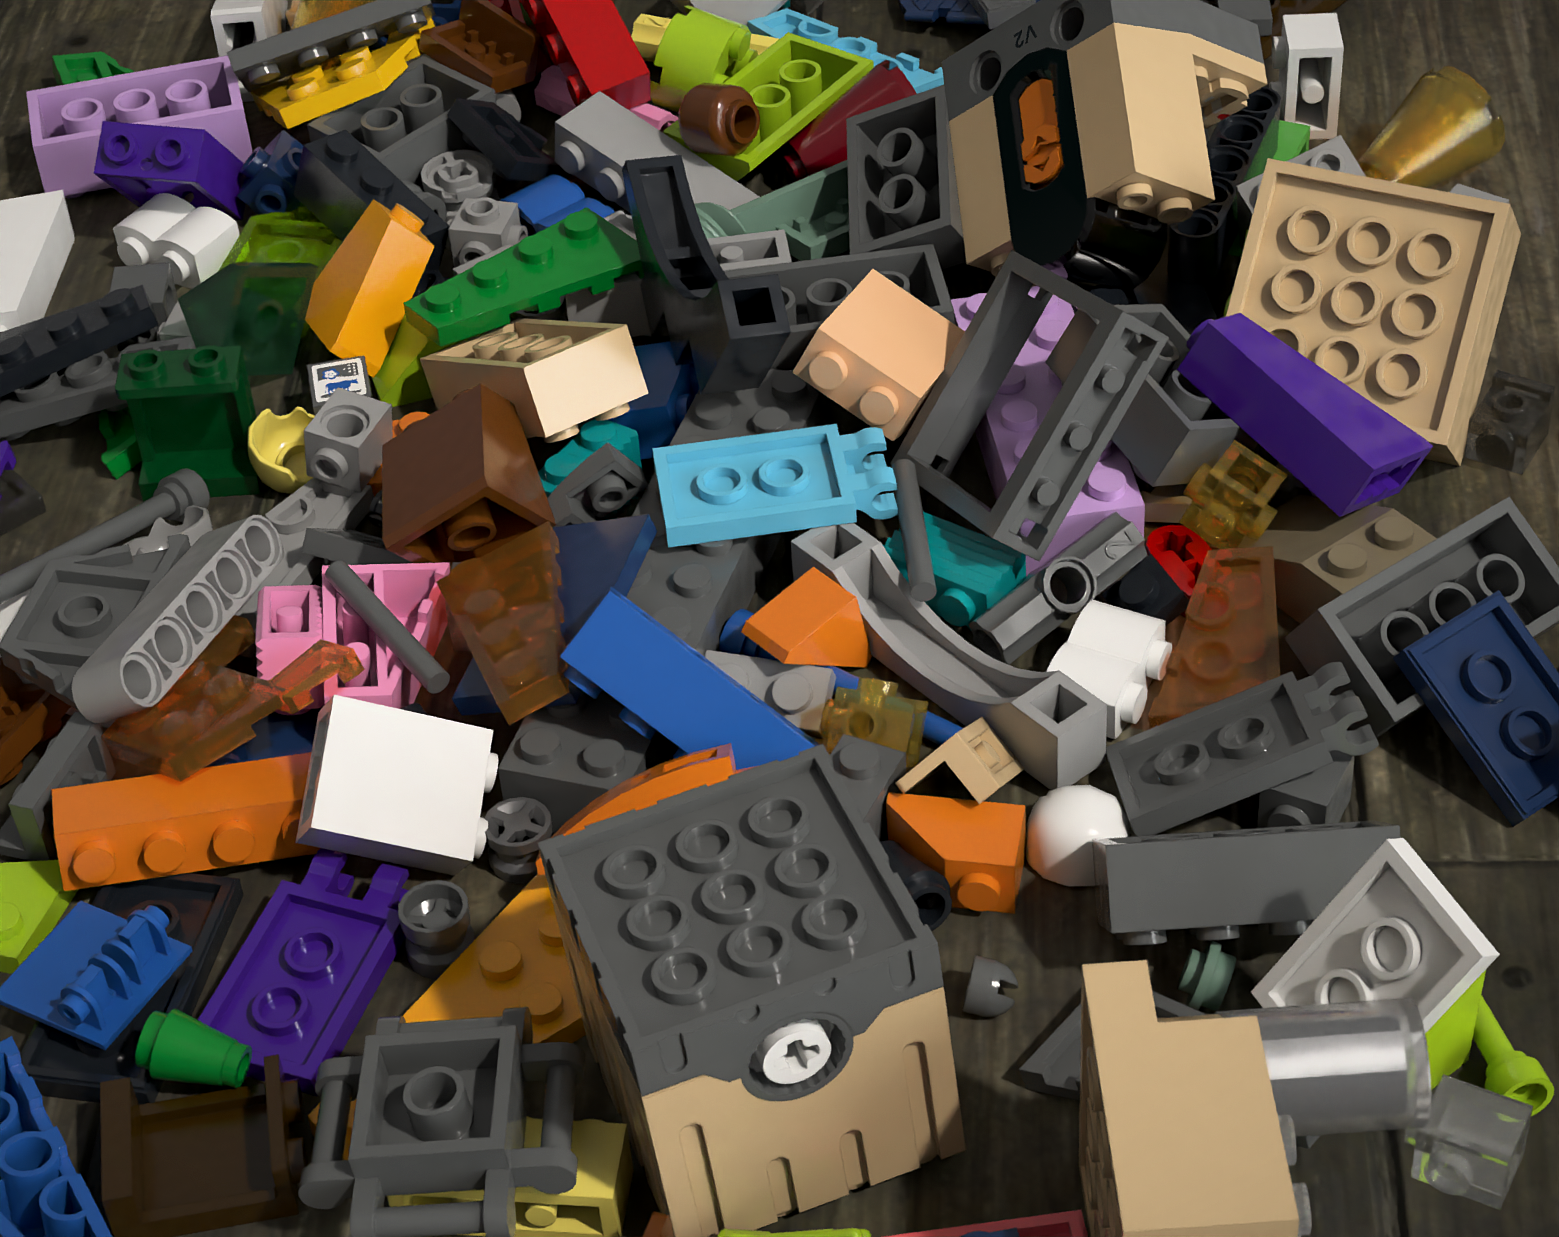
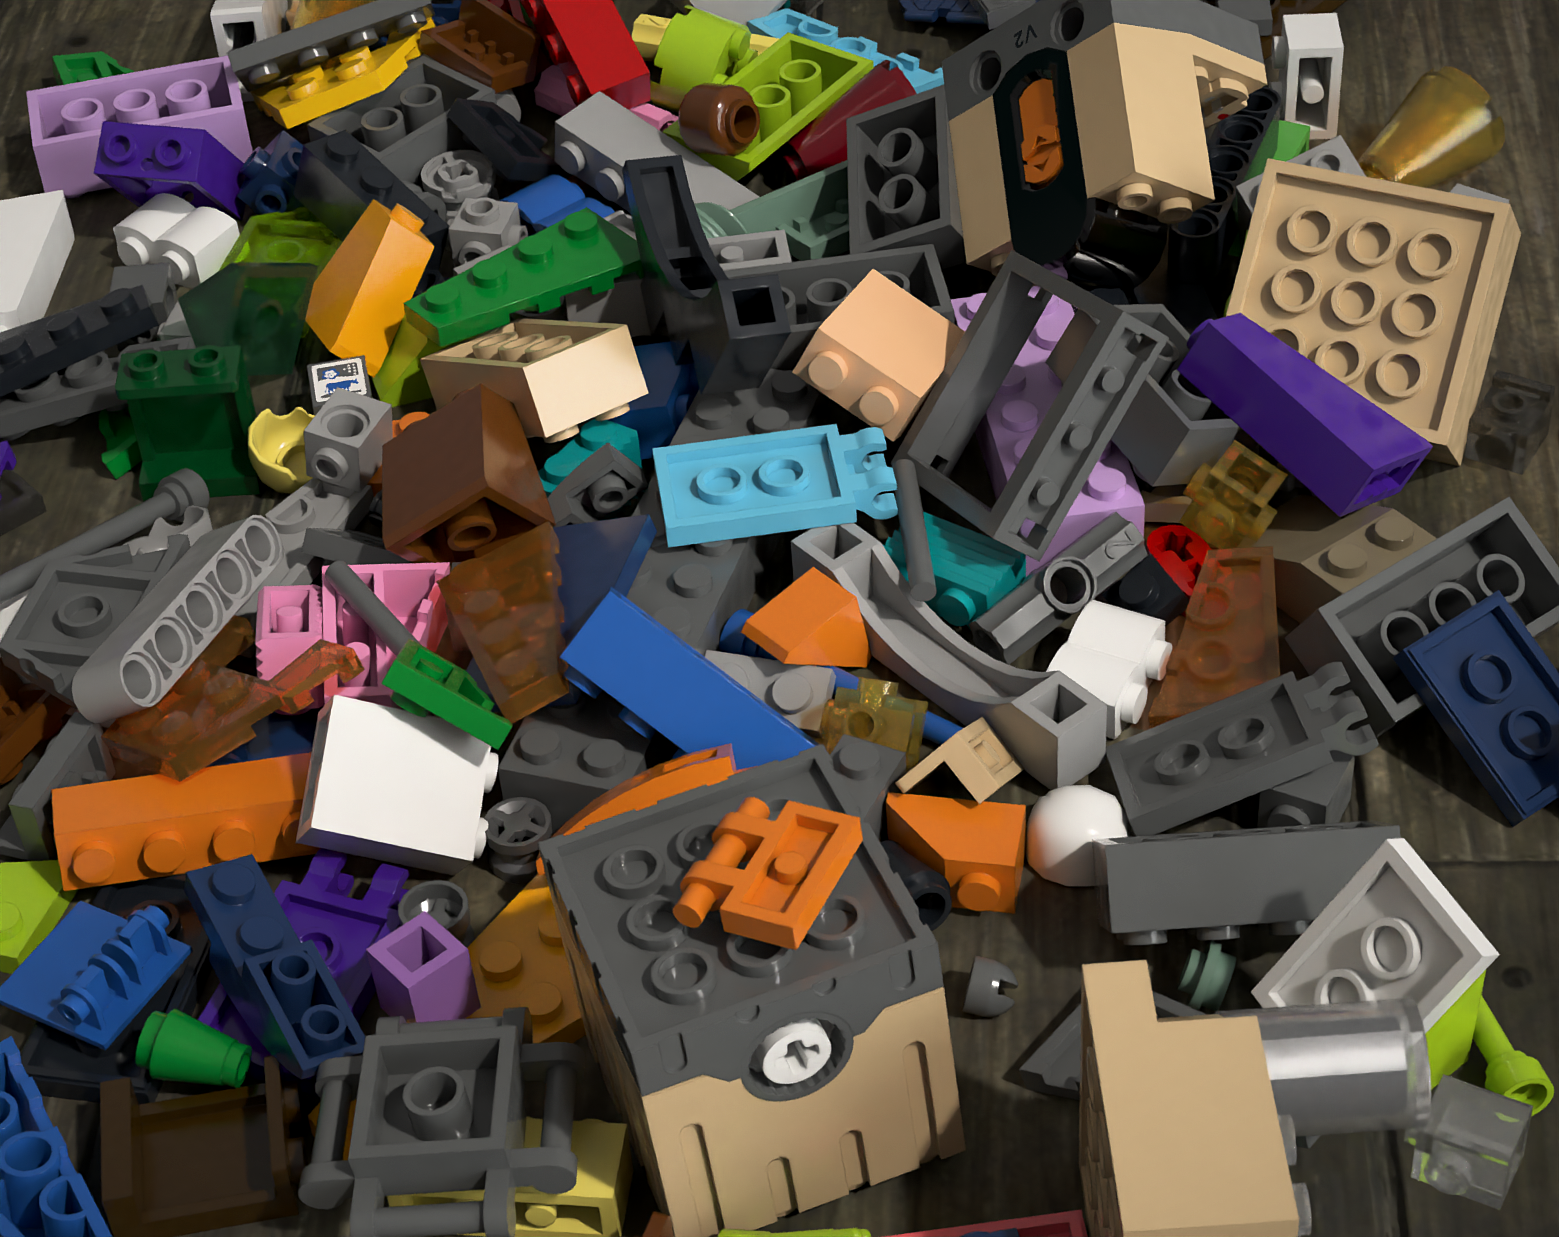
none -> dark blue slope [184,854,365,1080]
none -> medium lavender brick [366,911,481,1023]
none -> green wing [381,639,513,750]
none -> orange plate [673,797,863,950]

